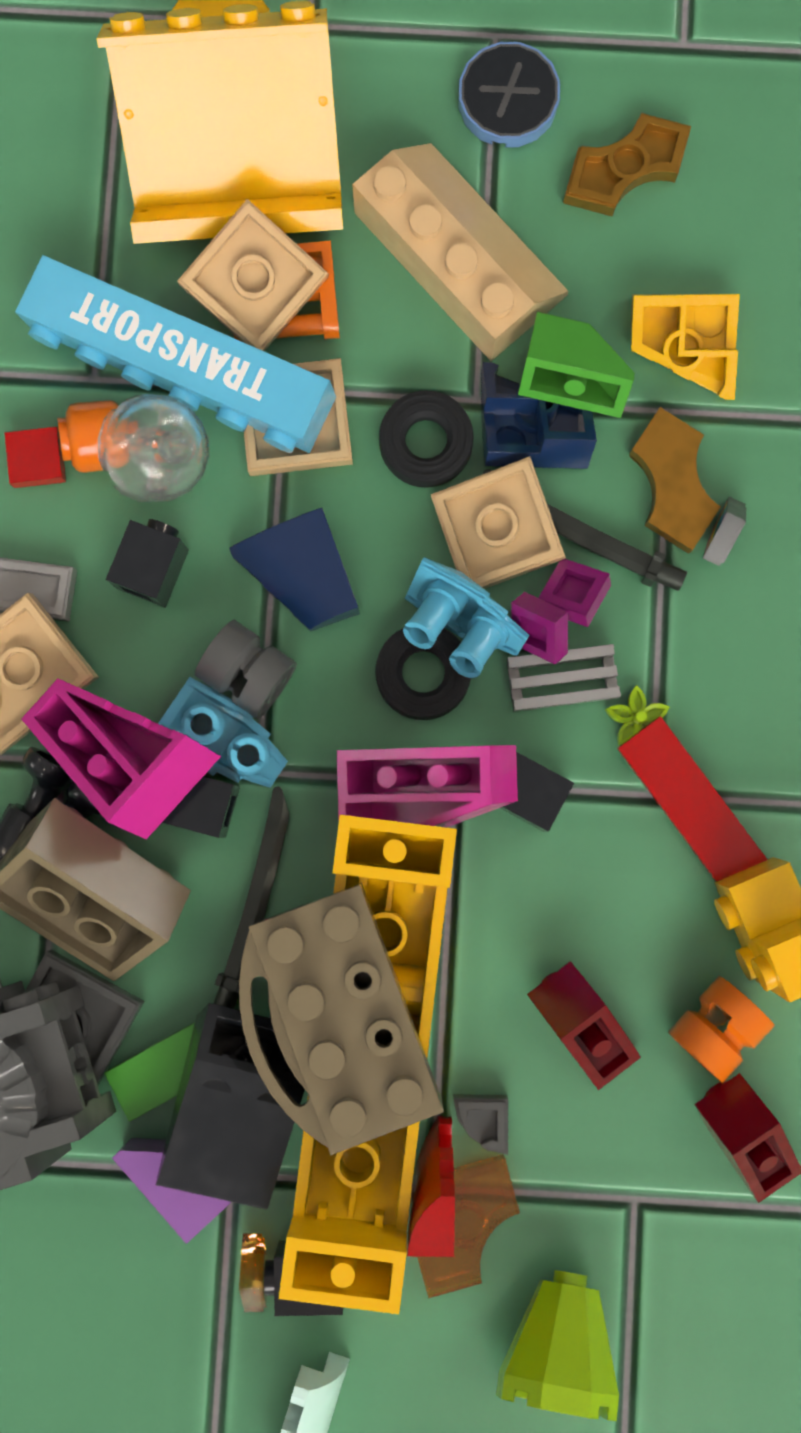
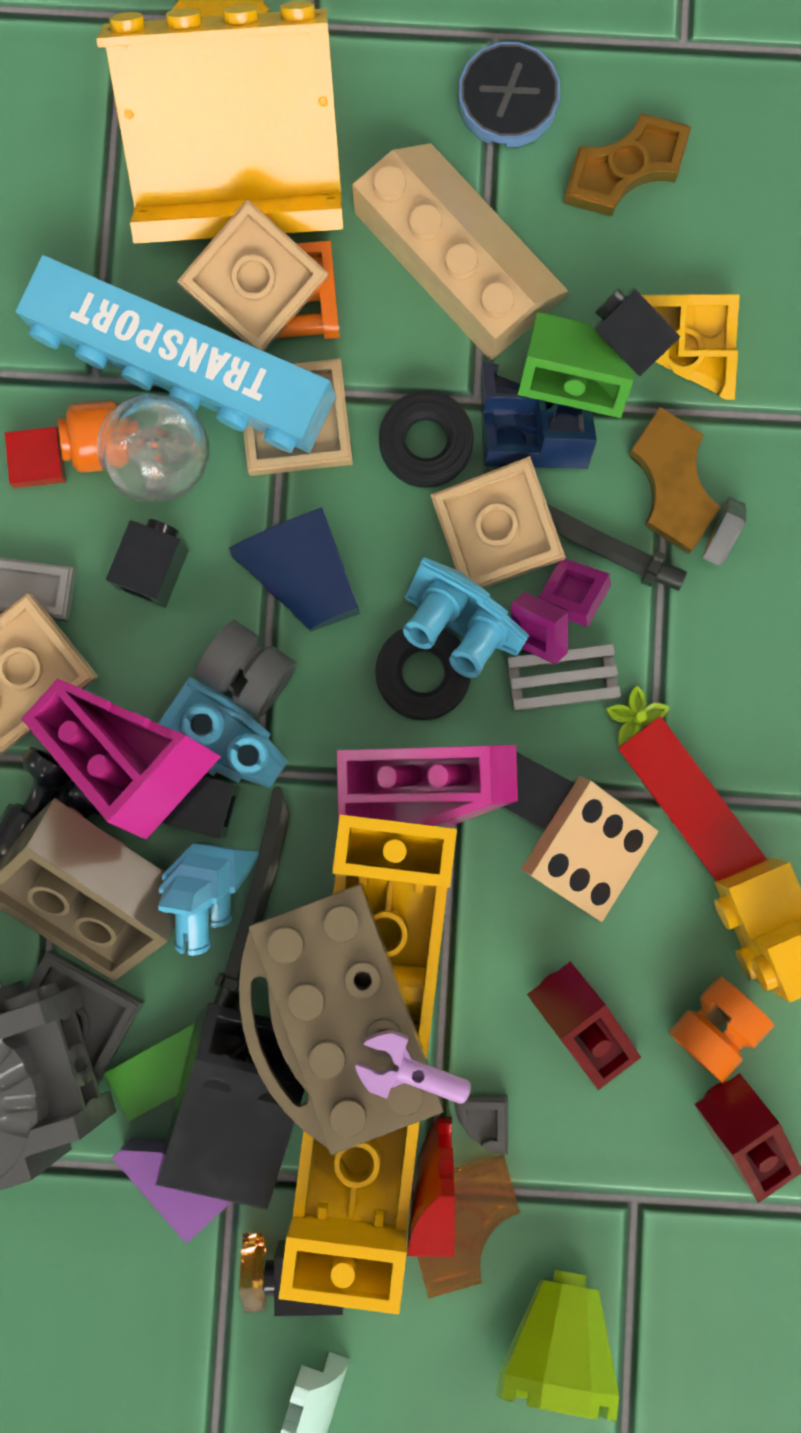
none -> medium azure connector [158,842,259,956]
none -> lavender bar [355,1030,471,1104]
none -> tan tile [521,776,659,922]
none -> black brick [594,287,680,376]

